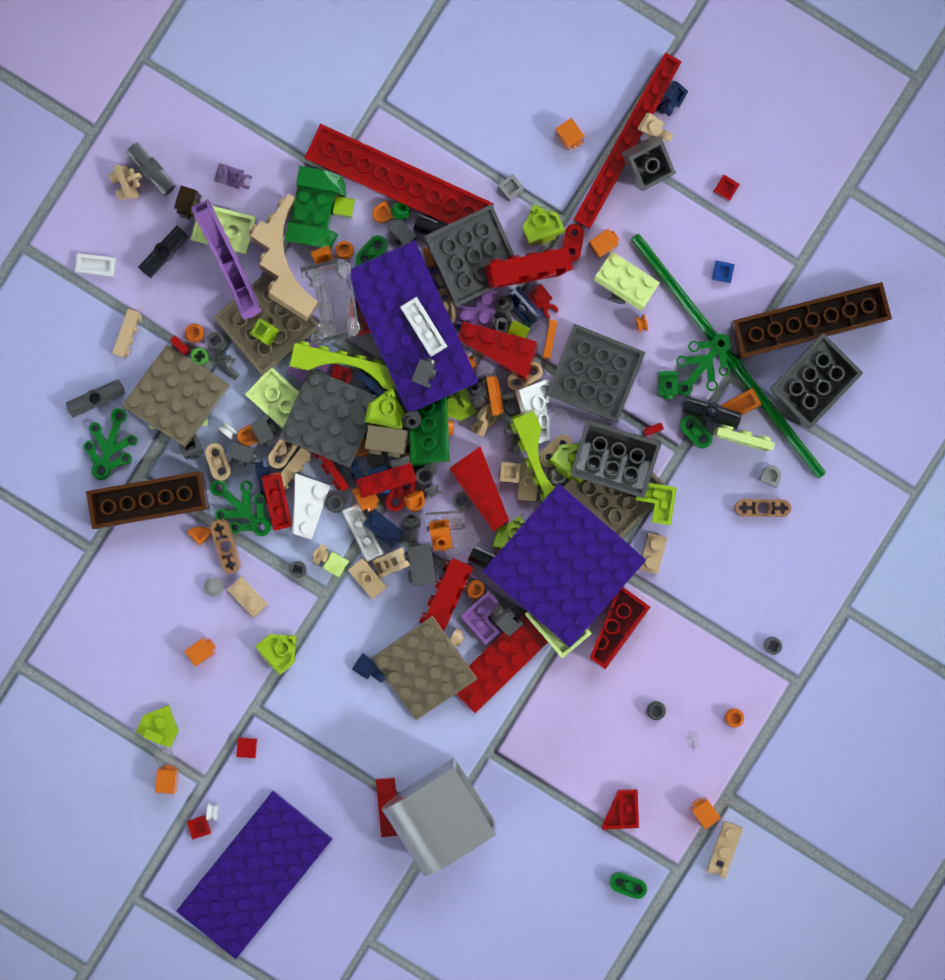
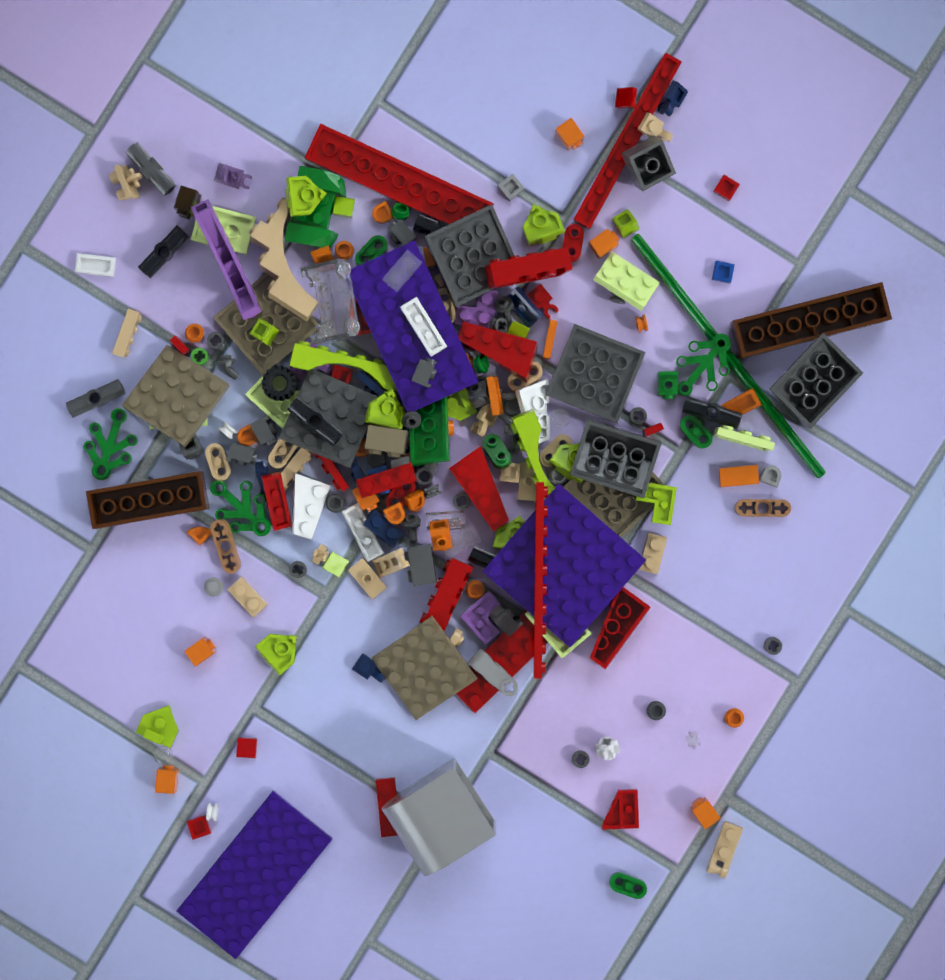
none -> black tyre [261,365,297,401]
none -> lime plate [285,176,327,217]
none -> black piece [287,397,343,447]
none -> clear plate [382,250,422,292]
none -> orange tile [383,502,405,524]
none -> light grey piece [468,648,518,696]
none -> green plate [473,355,490,374]
none -> green plate [483,434,511,469]
none -> red plate [533,482,548,679]
none -> dark grey bush [572,750,590,768]
none -> white gear [595,737,620,760]
none -> lime slope [612,209,639,238]
none -> red tile [615,87,637,109]
none -> dark grey bush [629,407,647,424]
none -> orange tile [719,465,759,487]

